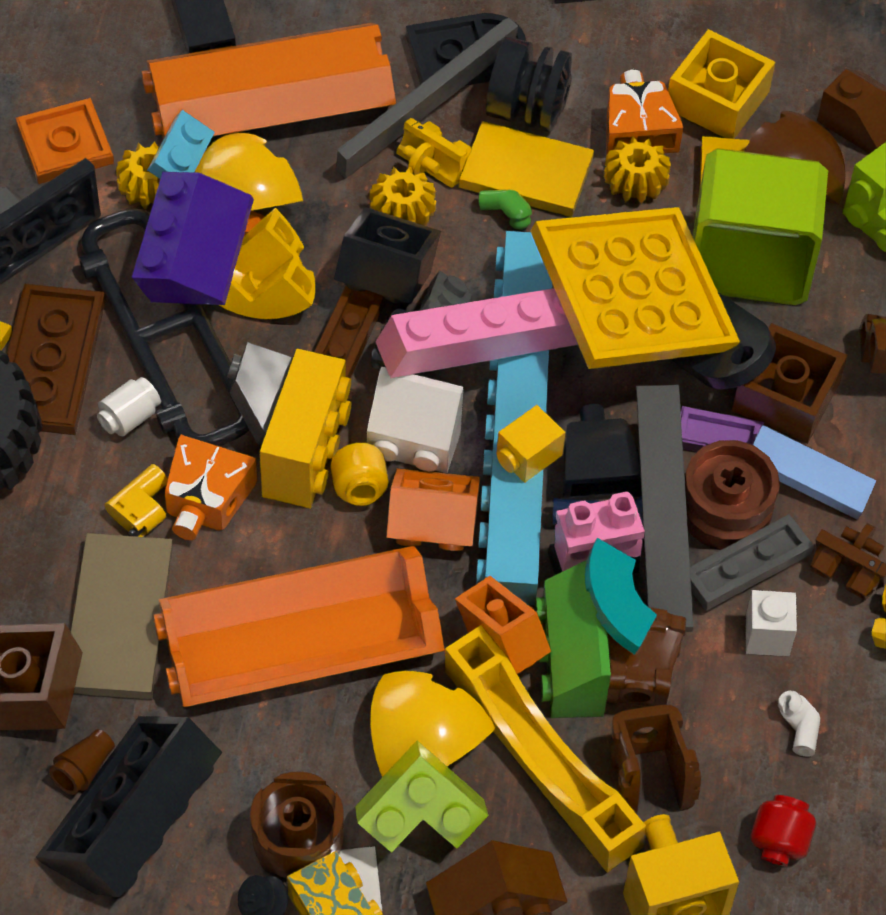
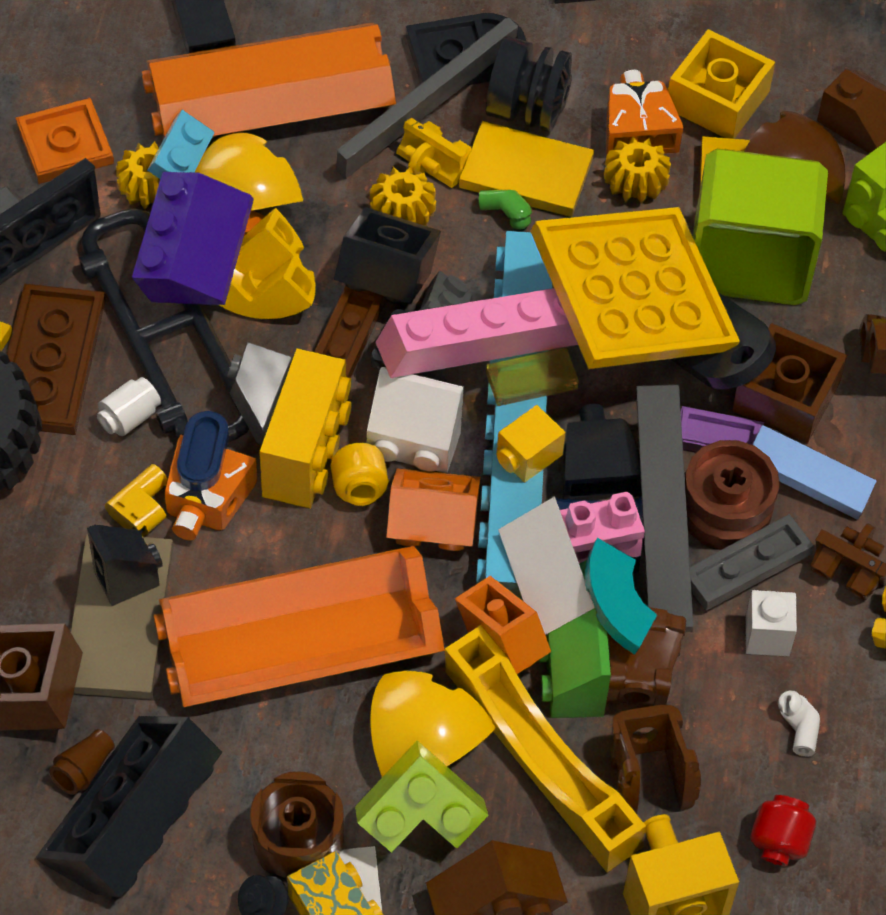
none -> black slope [87,524,163,606]
none -> dark blue tile [177,411,229,491]
none -> clear yellow tile [486,347,579,406]
none -> white sticker [498,497,595,635]

